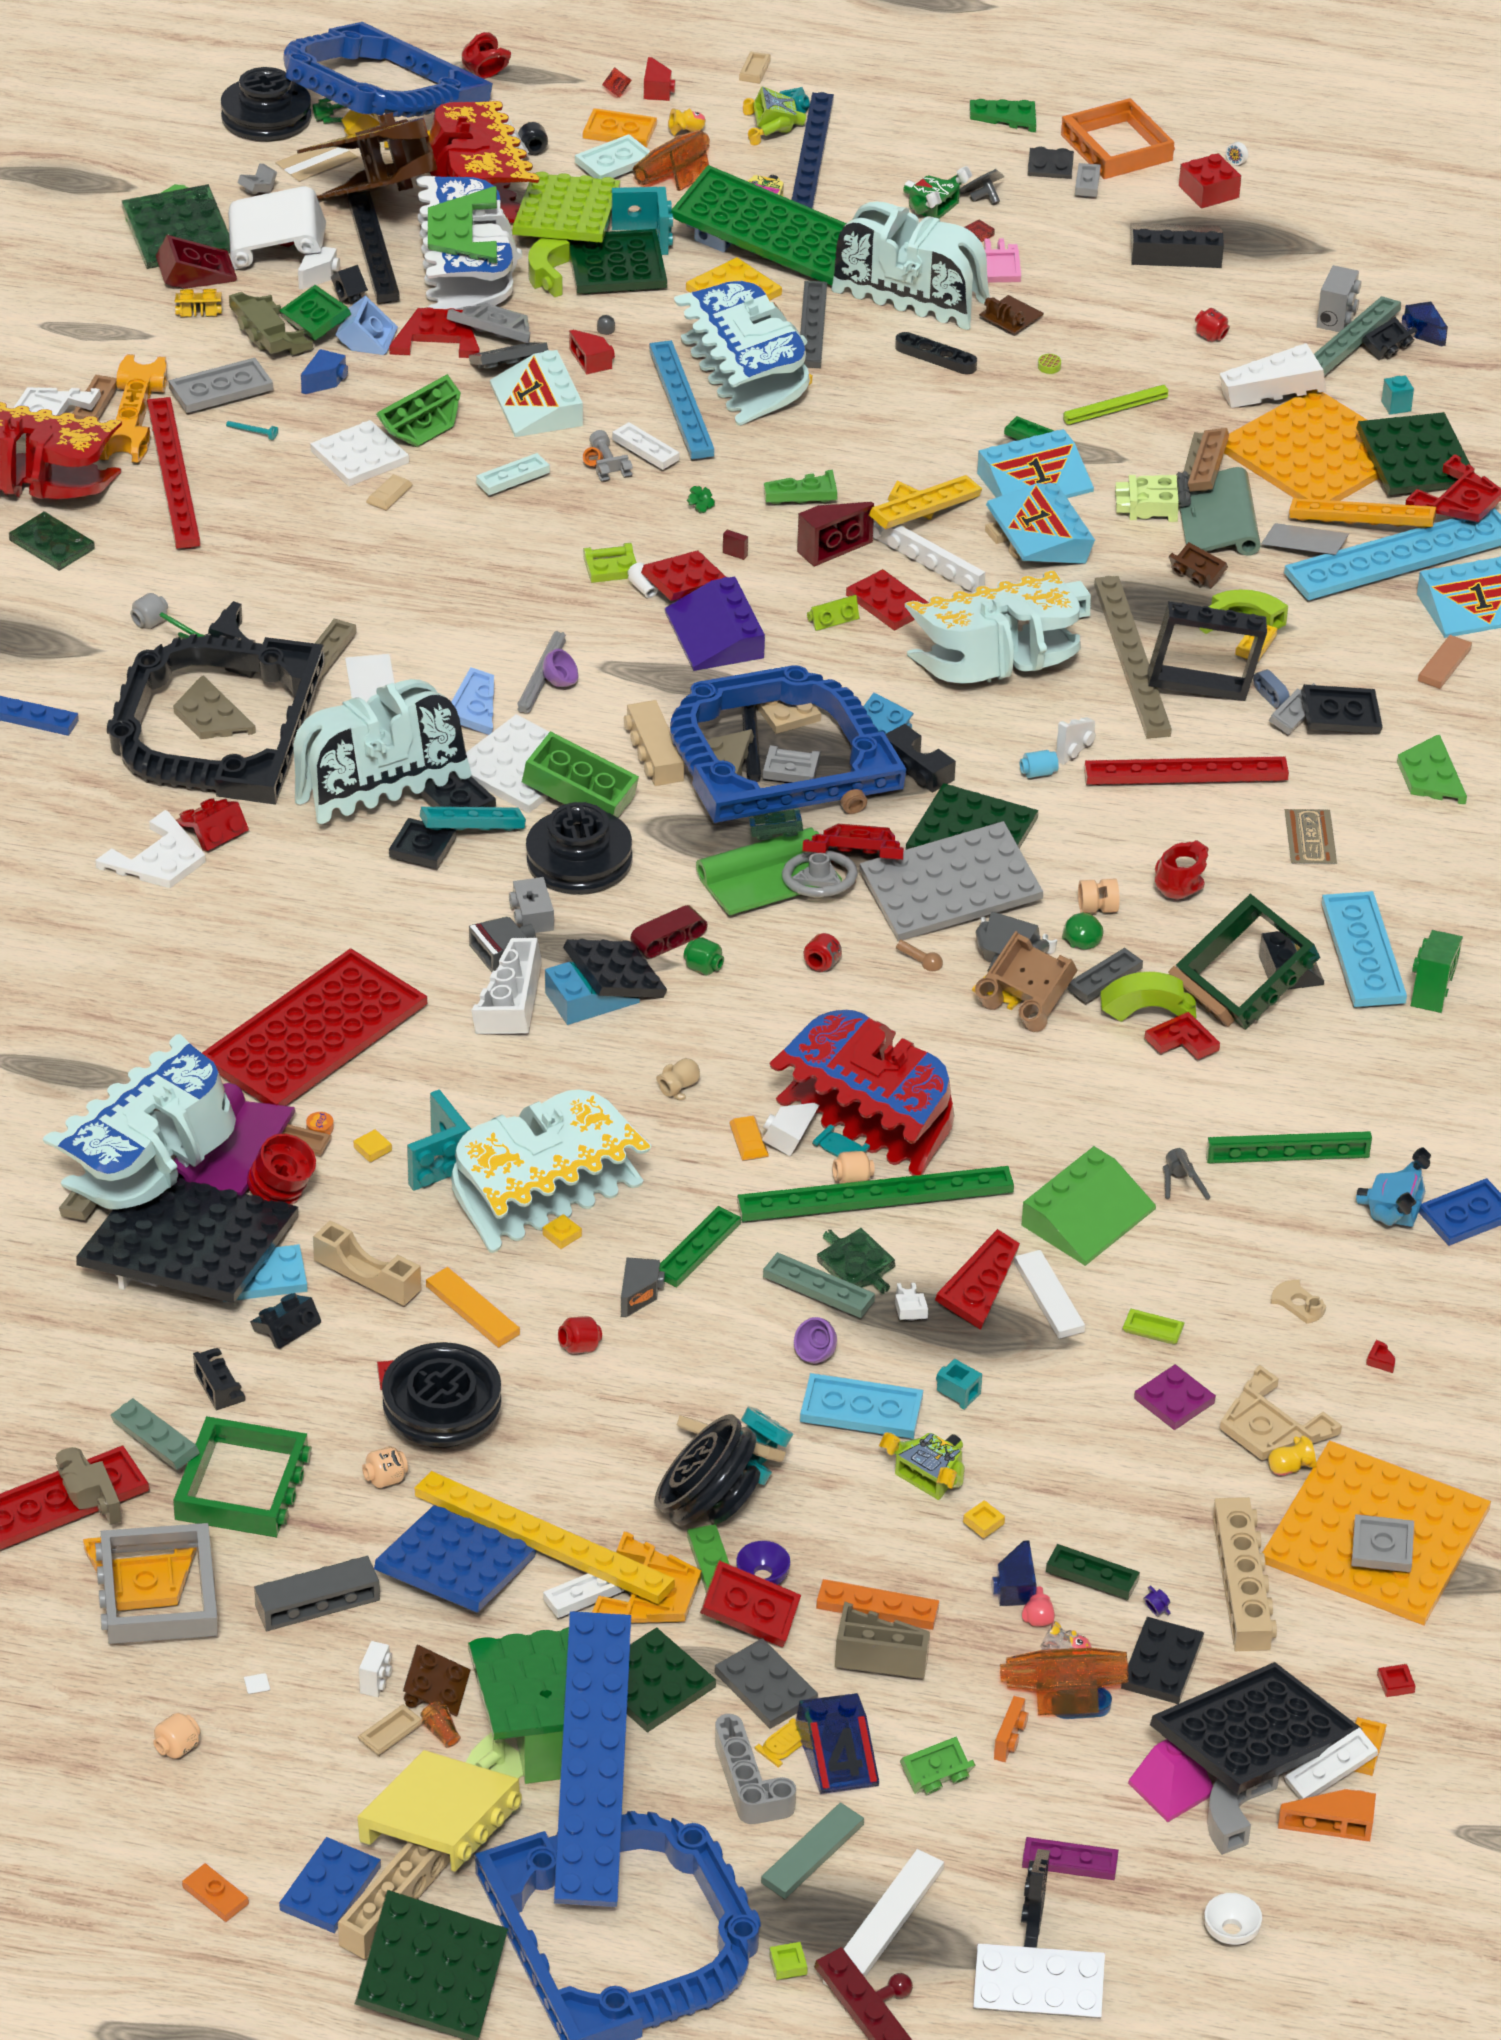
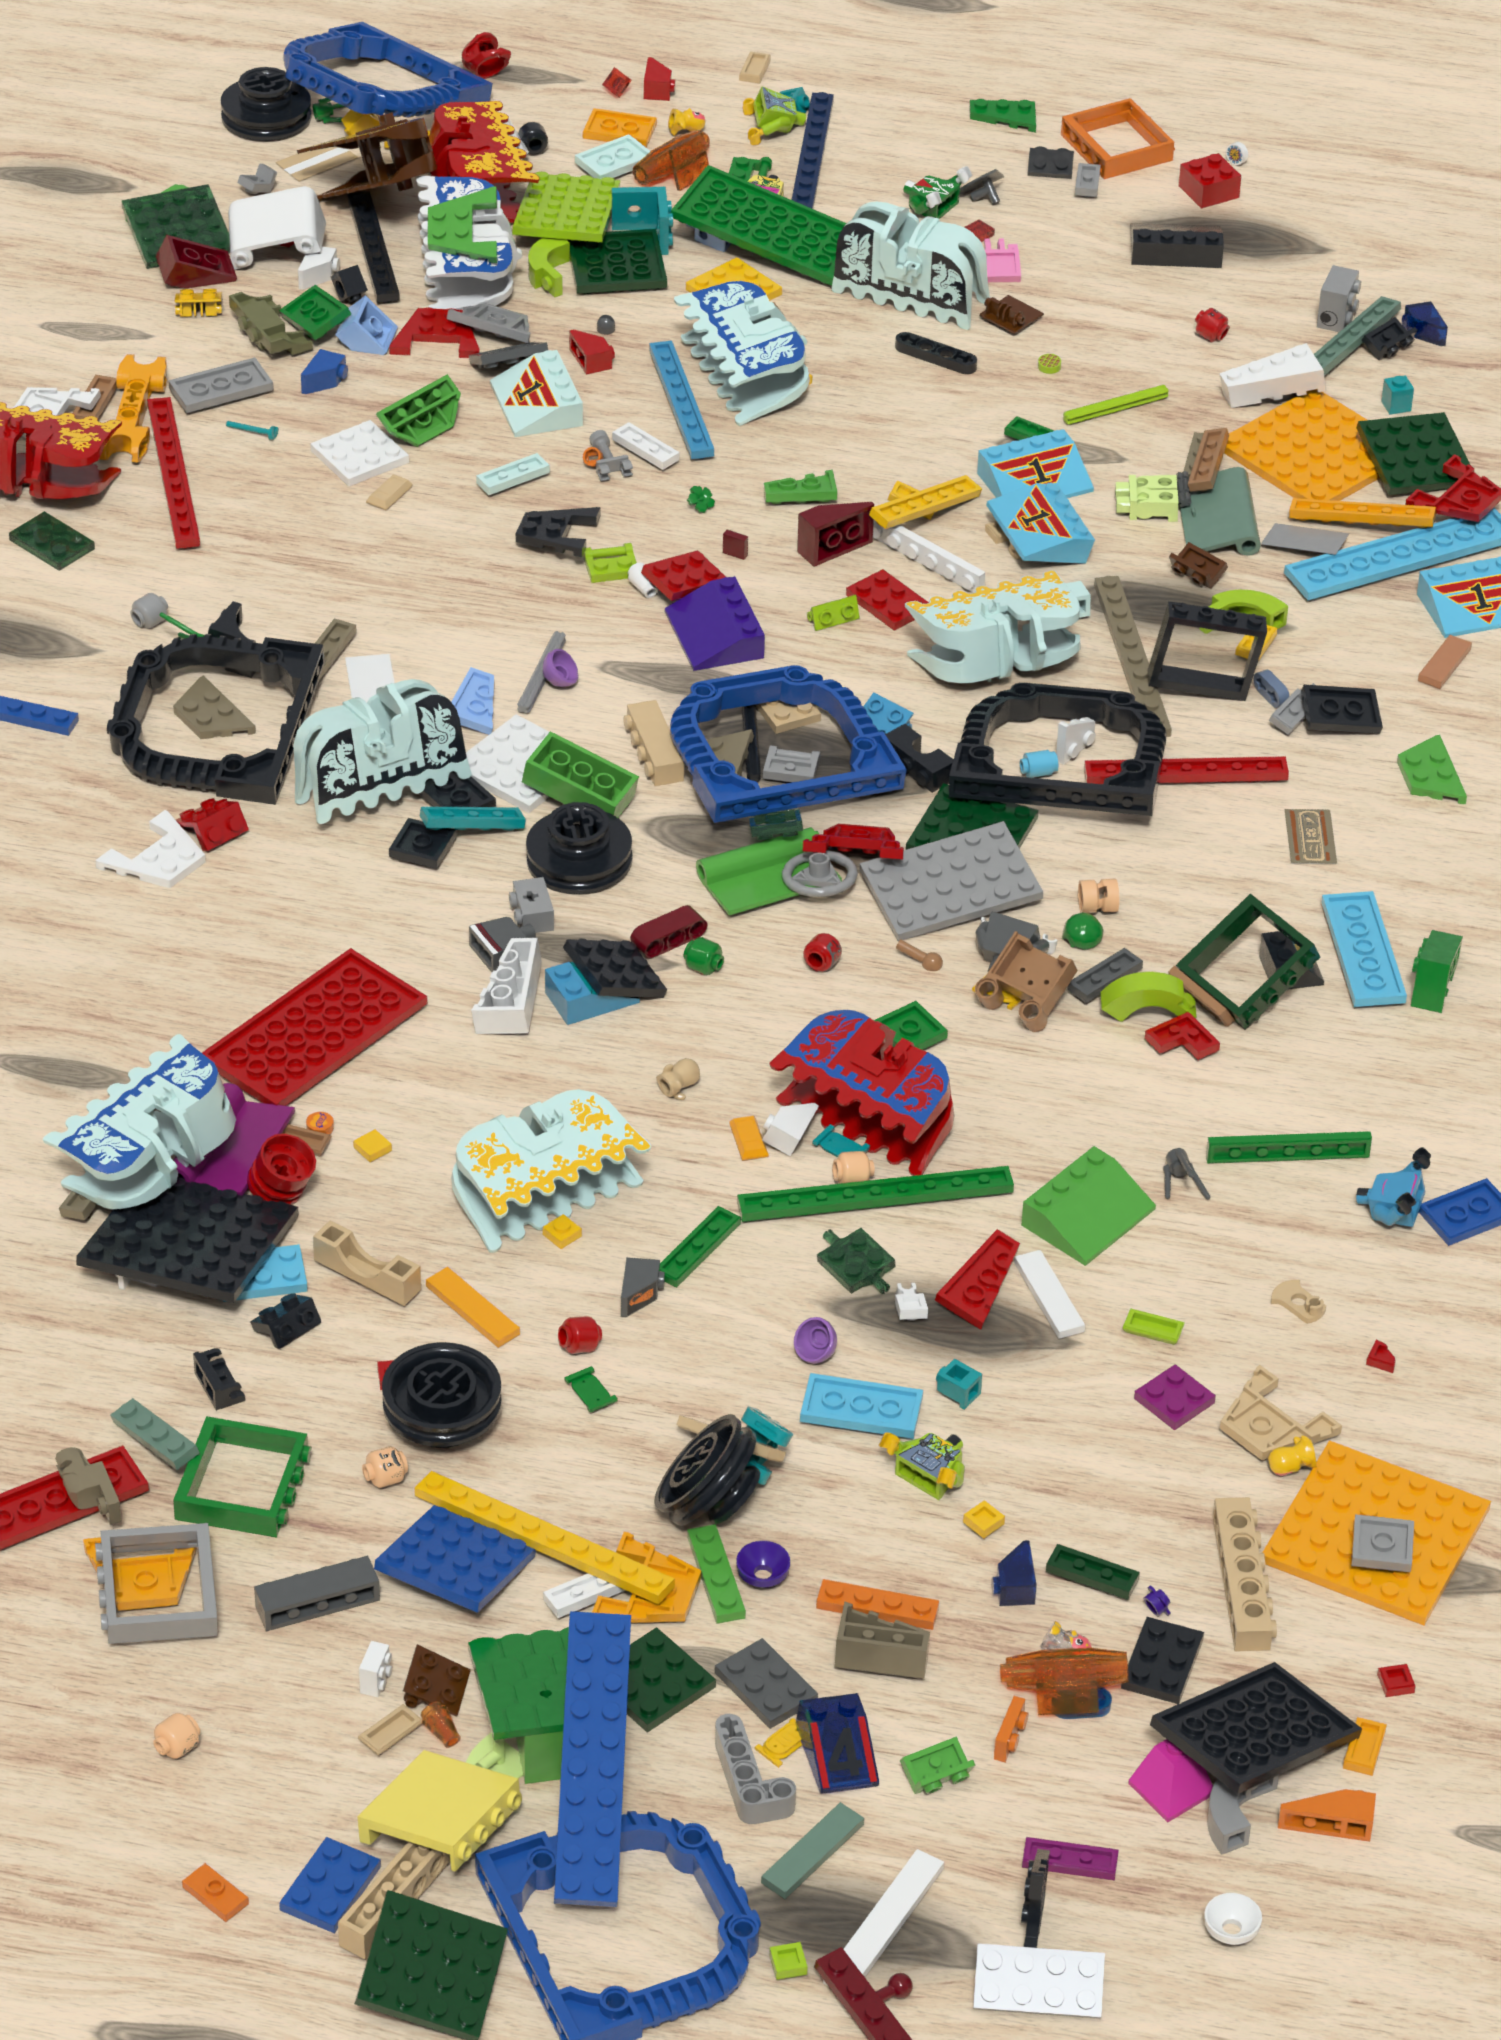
white sticker [244,1673,270,1694] -> none
teal bracket [407,1089,471,1191] -> none
red plate [700,1560,801,1647] -> none
sand green plate [763,1252,875,1318] -> none
dark grey tile [800,281,827,369] -> none
medium nougat tile [840,789,867,814] -> none
coral piece [1022,1586,1055,1627] -> none
red helmet [1155,840,1209,900] -> none
white plate [1285,1728,1378,1799] -> none
none -> black wing [515,507,601,557]
none -> green piece [564,1366,618,1413]
none -> green plate [729,157,772,181]
none -> green plate [874,1001,948,1050]
none -> black arch [949,682,1167,816]

